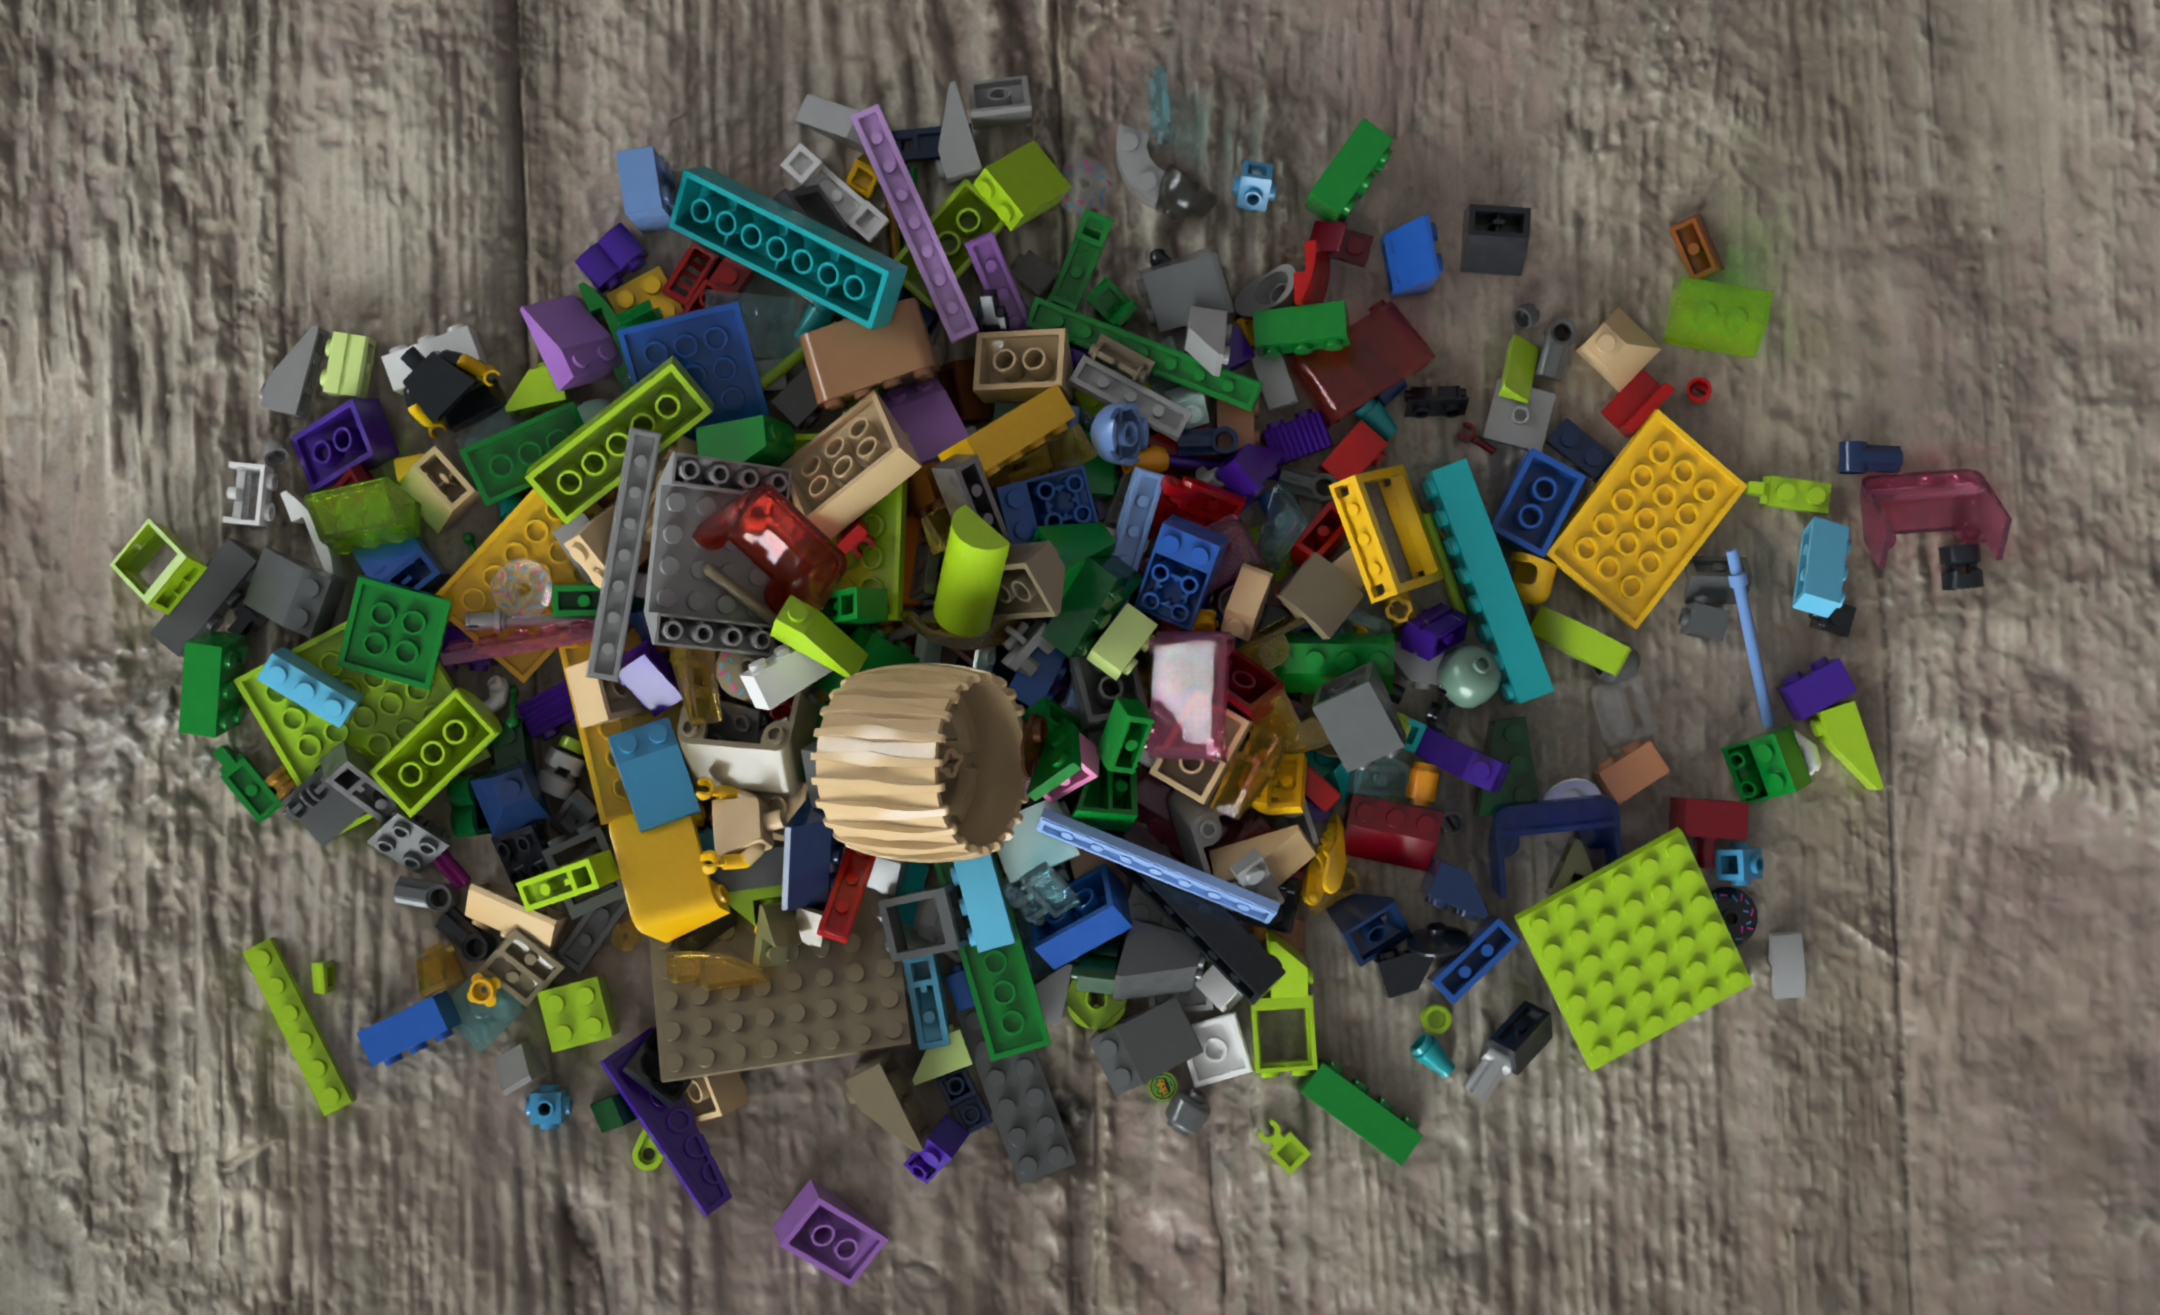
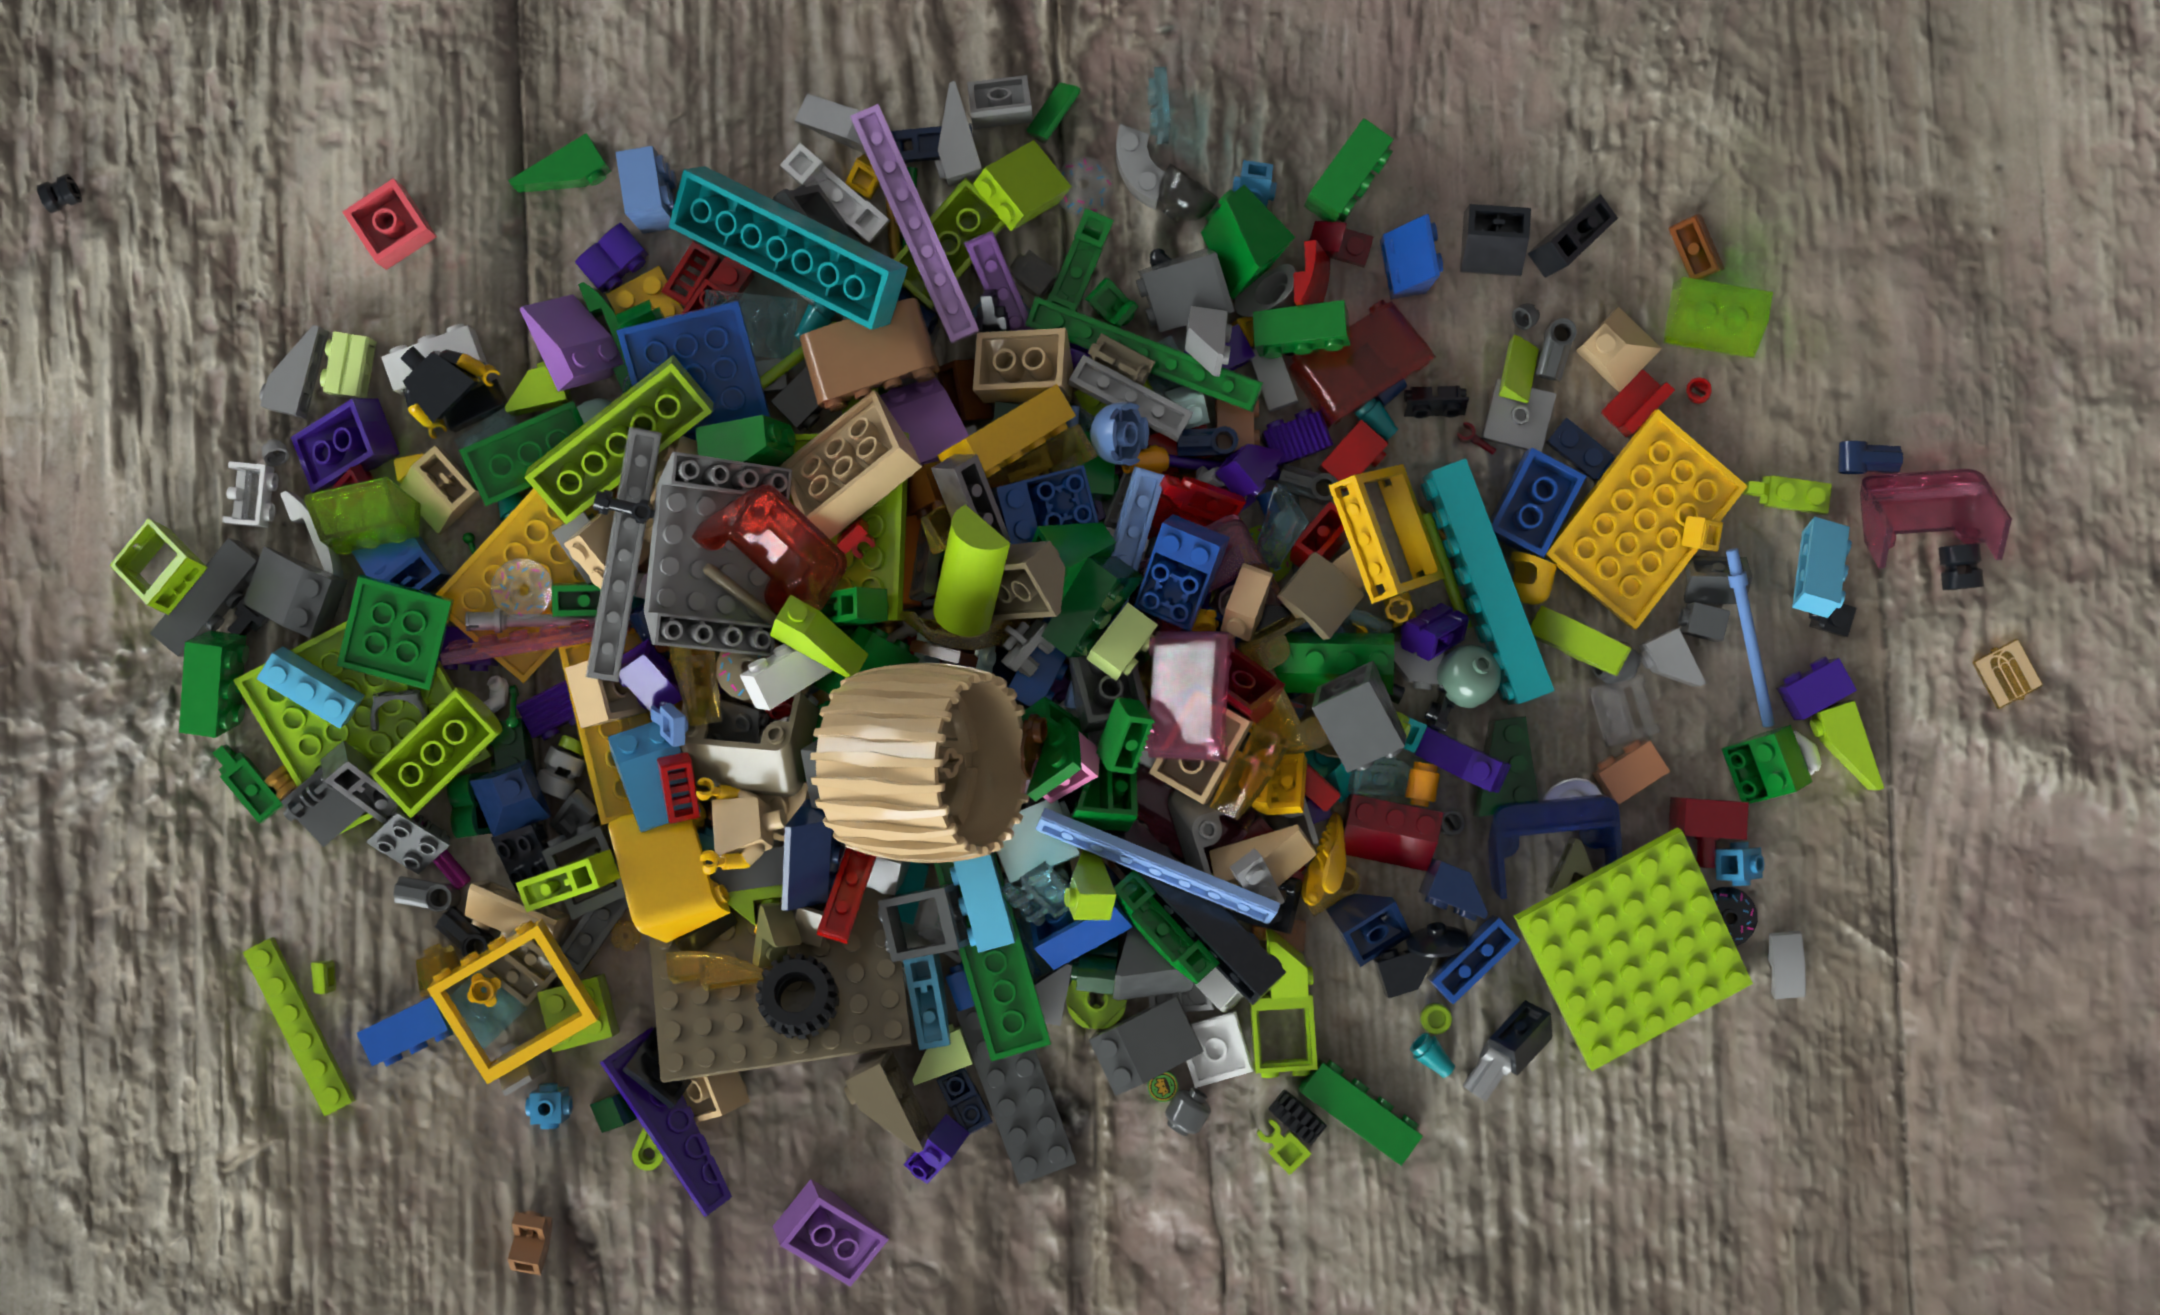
none -> black wheel [37,174,82,213]
none -> coral brick [342,178,437,270]
none -> dark grey cap [370,689,429,731]
none -> yellow window [427,919,601,1084]
none -> medium nougat brick [507,1211,553,1275]
none -> green slope [508,133,611,193]
none -> black bar [593,490,655,524]
none -> medium blue plate [650,703,688,747]
none -> red slope [657,752,701,824]
none -> black tyre [756,953,840,1039]
none -> reddish brown tile [909,639,978,668]
none -> green slope [1027,82,1081,144]
none -> lime slope [1064,850,1117,920]
none -> green slope [1114,870,1220,984]
none -> green slope [1201,185,1296,300]
none -> black tyre [1268,1089,1327,1145]
none -> black slope [1528,194,1618,278]
none -> light grey slope [1639,628,1706,687]
none -> yellow slope [1682,516,1723,552]
none -> piece [1972,639,2044,709]

